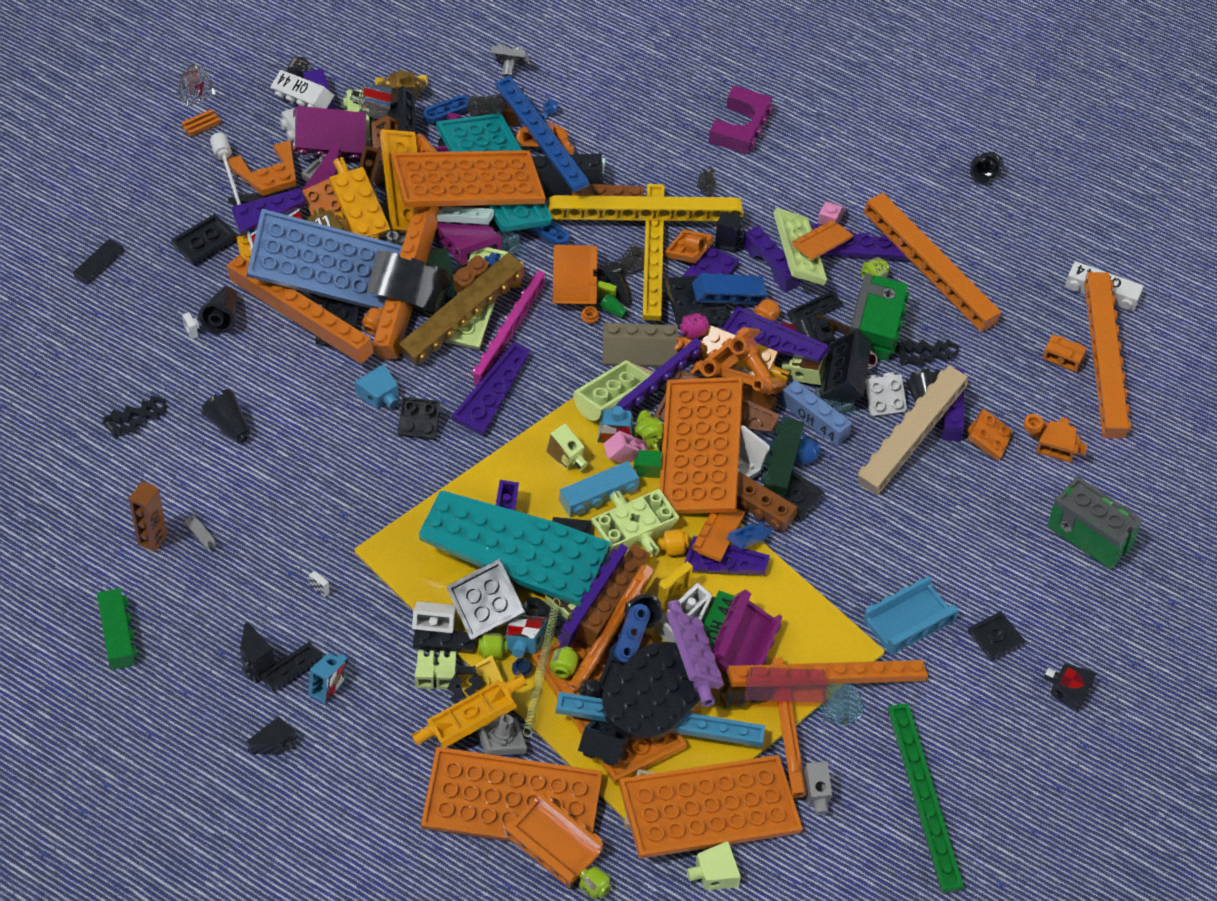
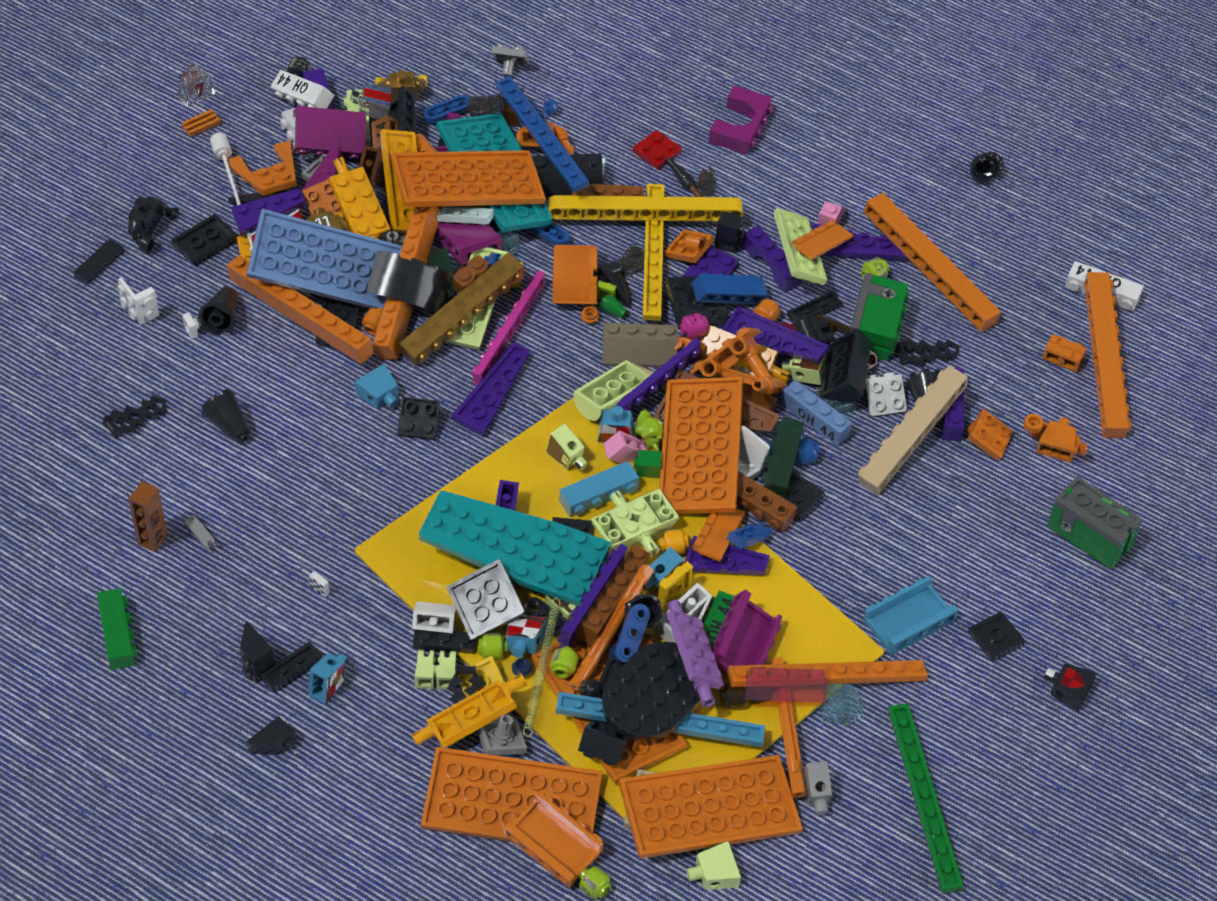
none -> white bracket [117,278,160,325]
none -> black torso [128,196,179,253]
none -> red plate [632,130,682,170]
none -> dark azure torso [644,547,684,593]
none -> black piece [666,158,704,197]

